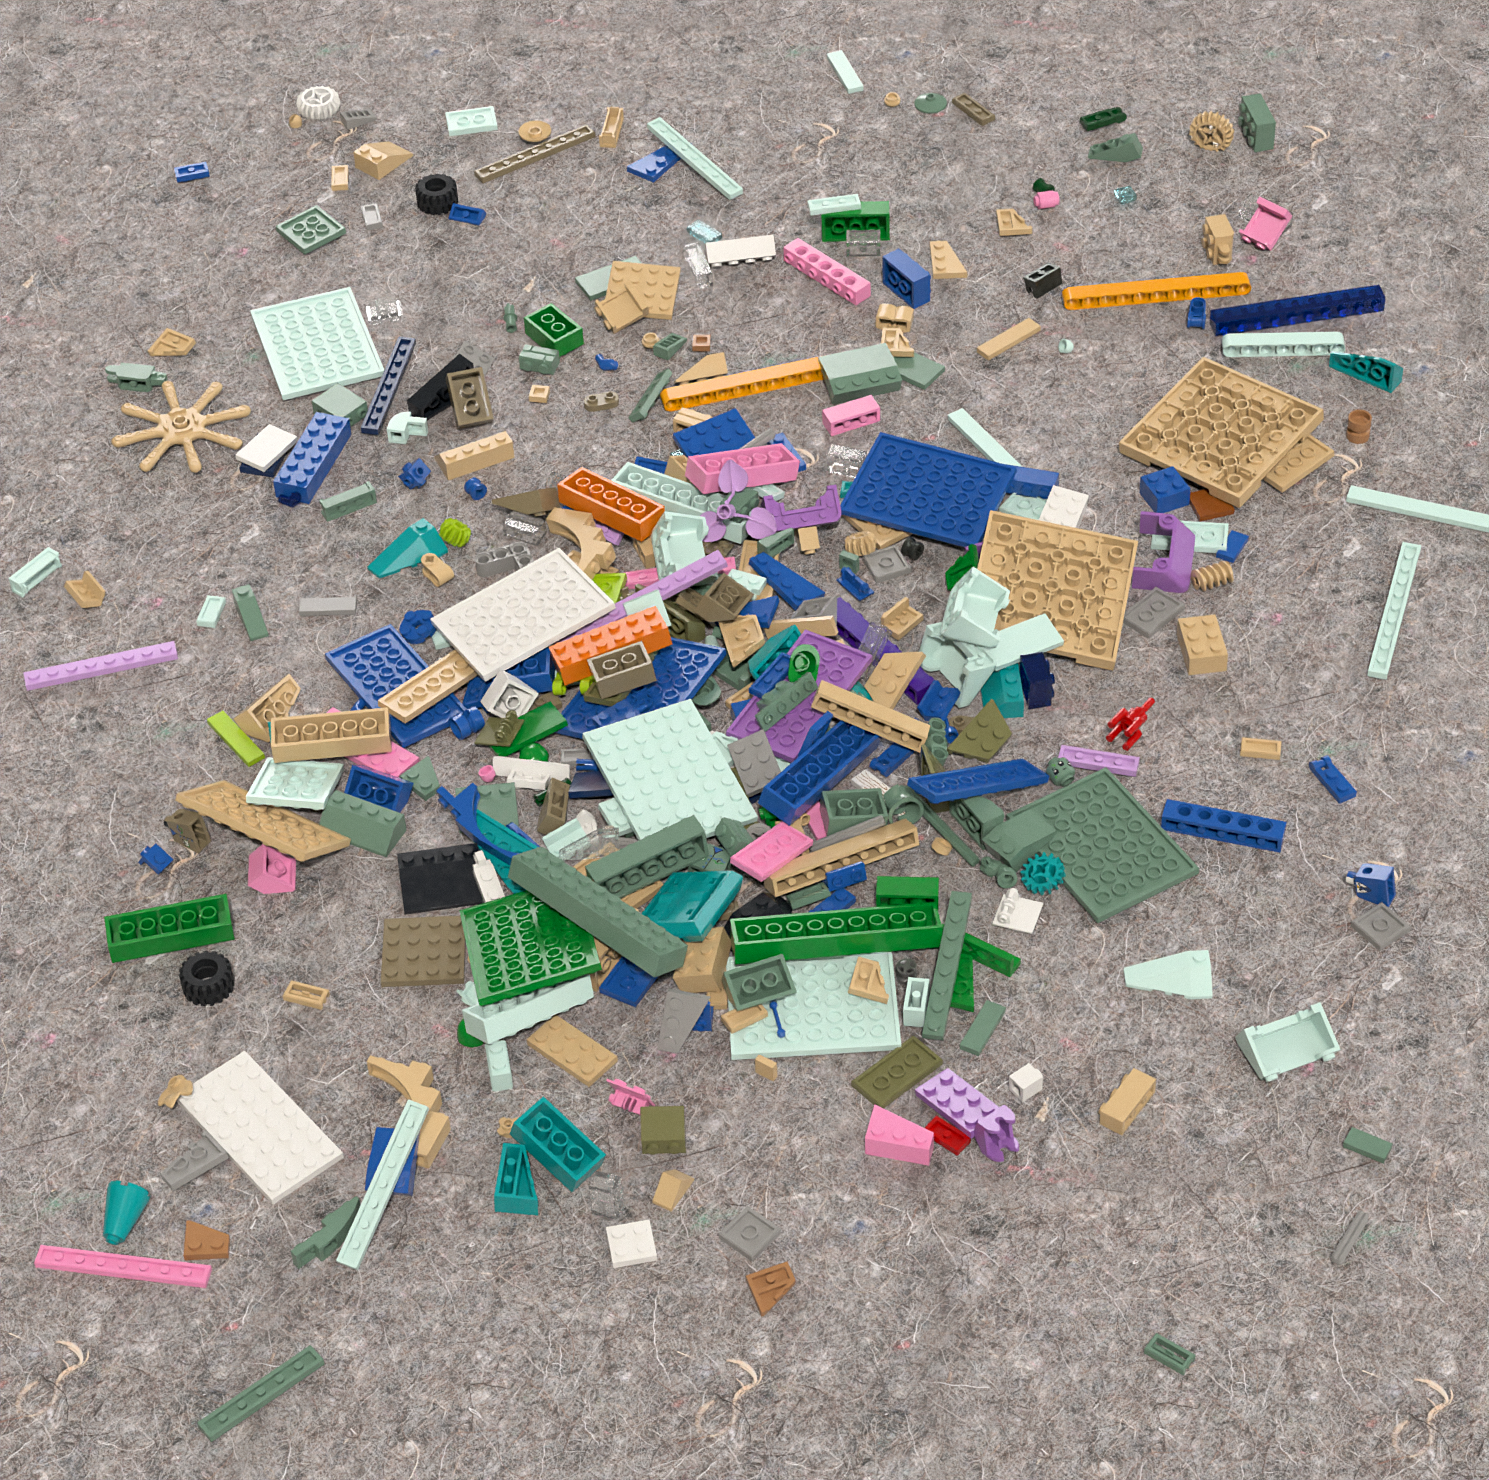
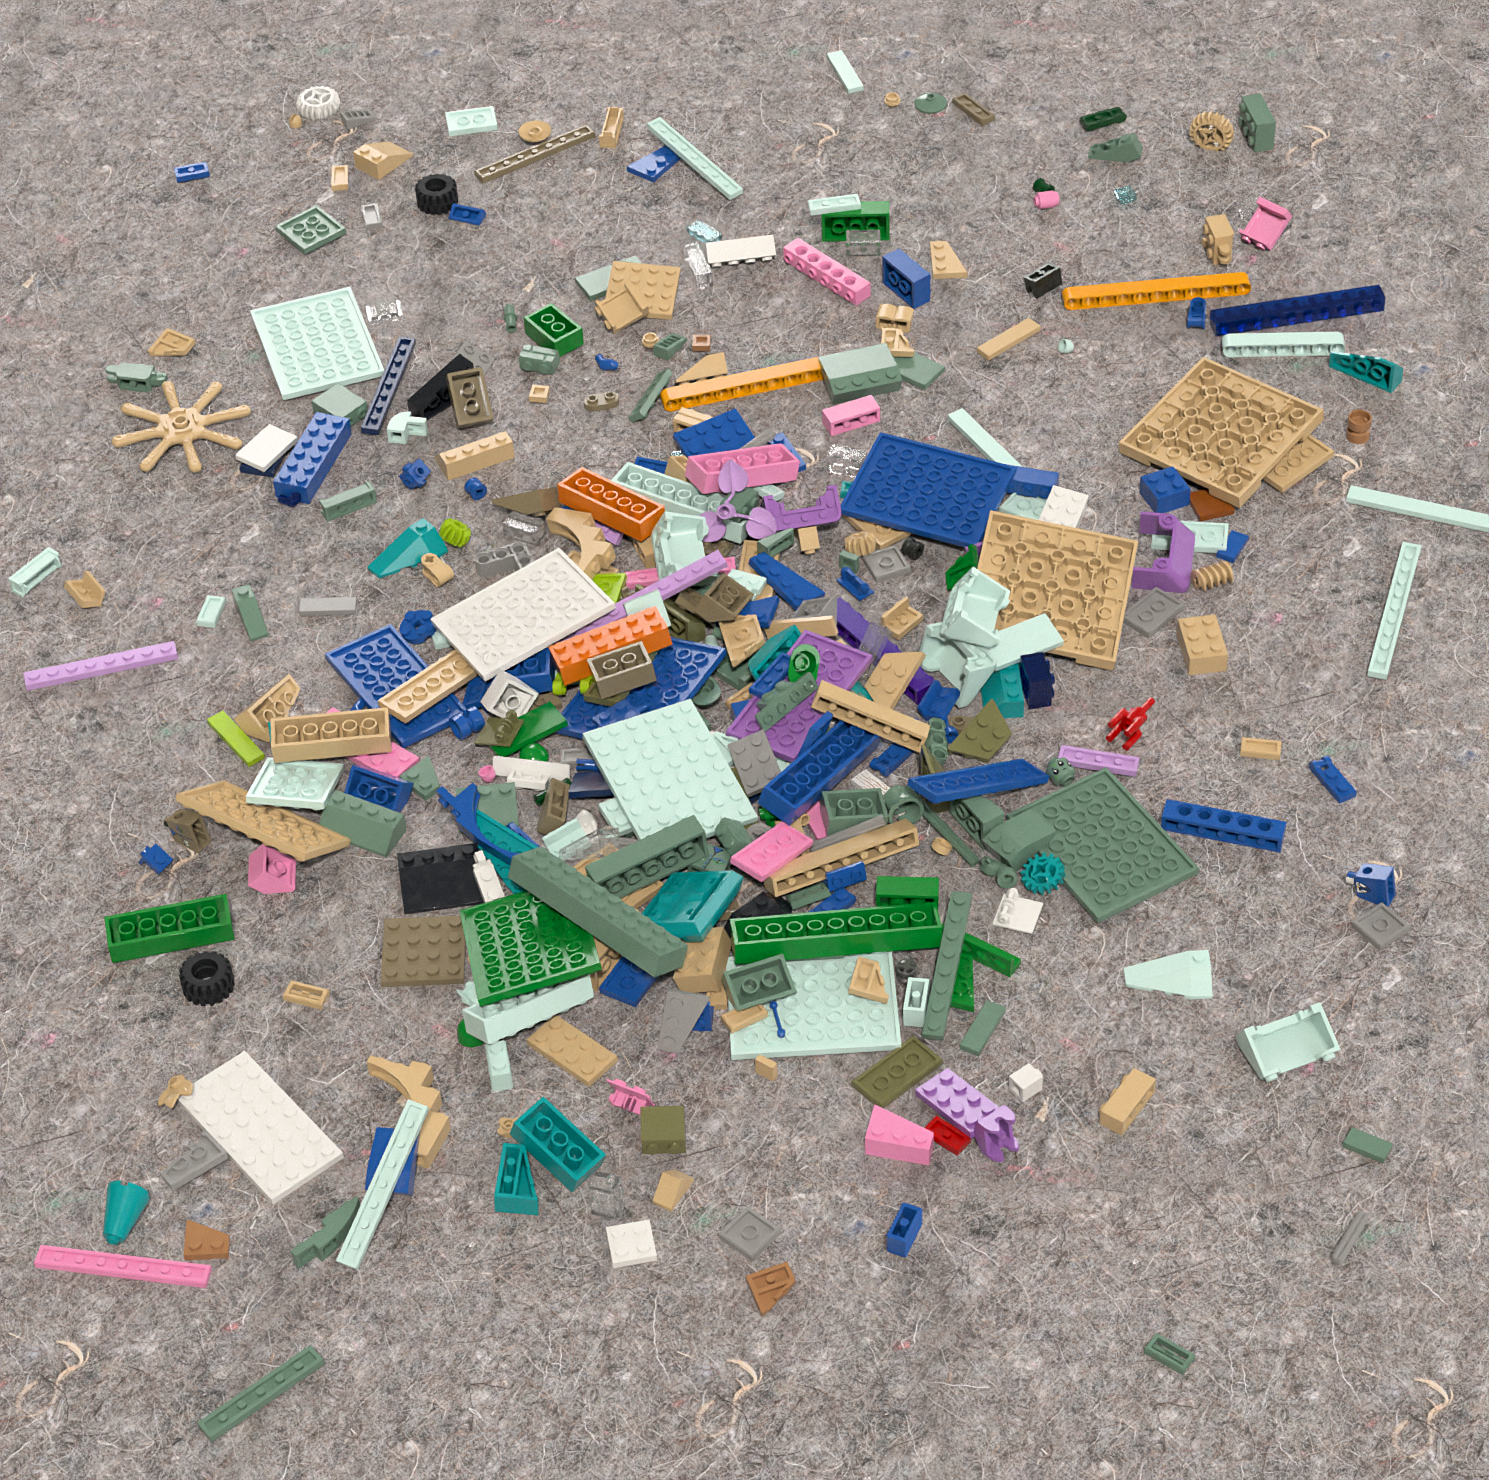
tan wing [996,209,1032,236] -> none
none -> blue brick [886,1202,923,1258]

